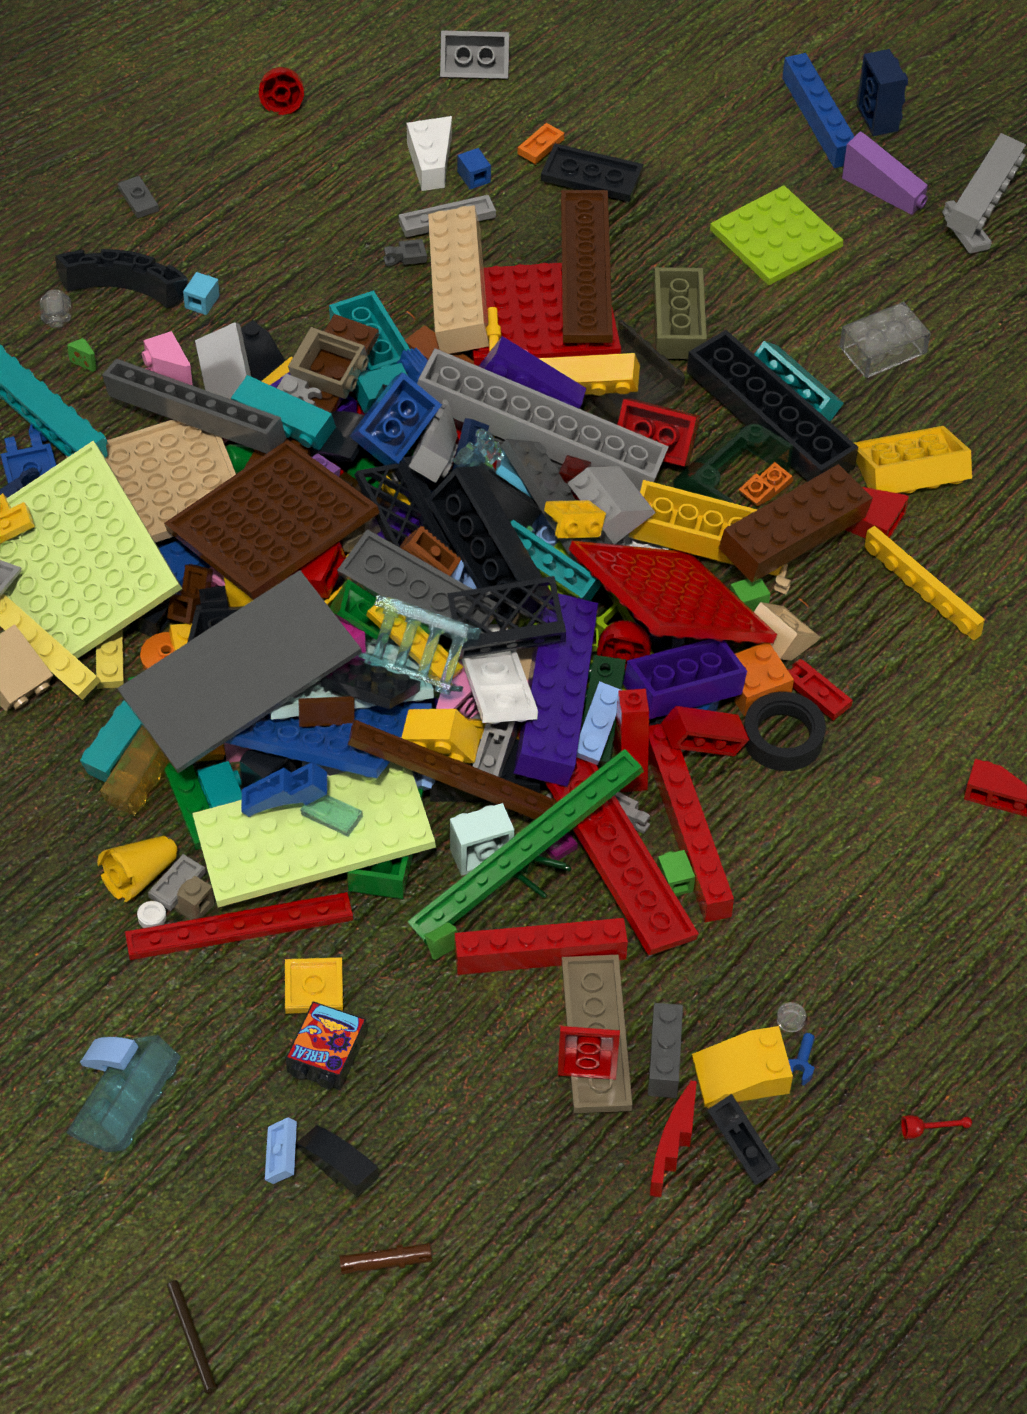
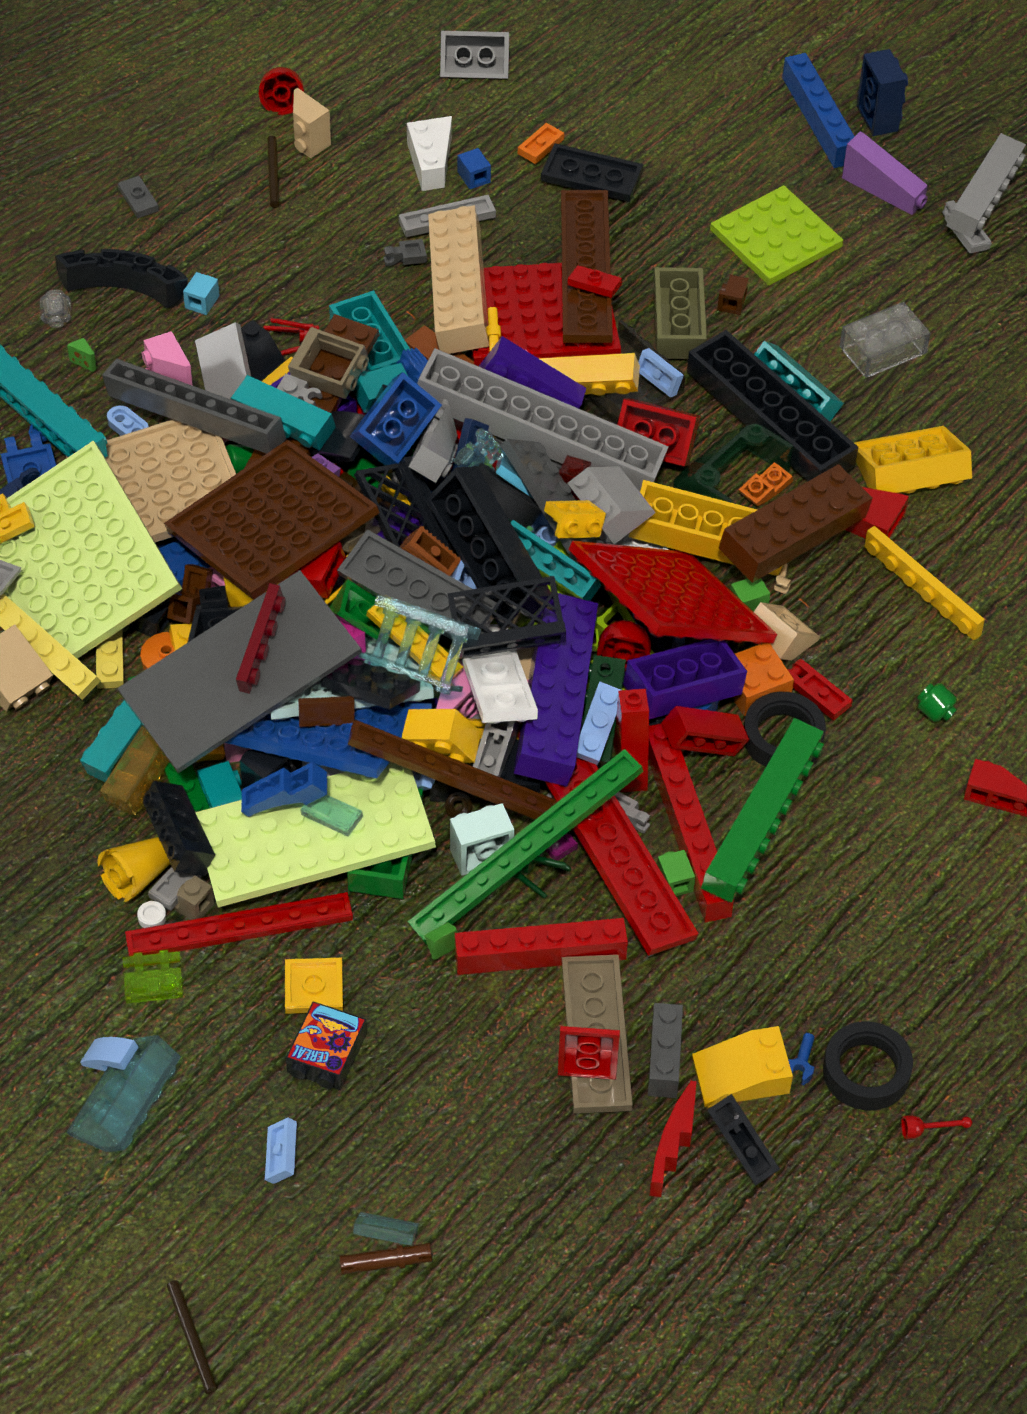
black slope [295,1125,378,1197] -> none
clear tile [777,1002,806,1032] -> none
none -> light blue plate [107,406,149,436]
none -> clear neon green plate [122,950,183,1004]
none -> black brick [143,781,215,876]
none -> dark red plate [236,583,285,694]
none -> red plant [263,318,319,355]
none -> dark brown bar [267,136,279,208]
none -> tan slope [293,88,331,158]
none -> clear light blue tile [353,1212,419,1246]
none -> dark brown plate [445,792,472,818]
none -> red plate [567,265,622,298]
none -> light blue plate [639,348,684,397]
none -> green brick [701,718,825,903]
none -> reddish brown brick [717,275,749,315]
none -> black tyre [823,1021,913,1111]
none -> green head [917,683,957,722]

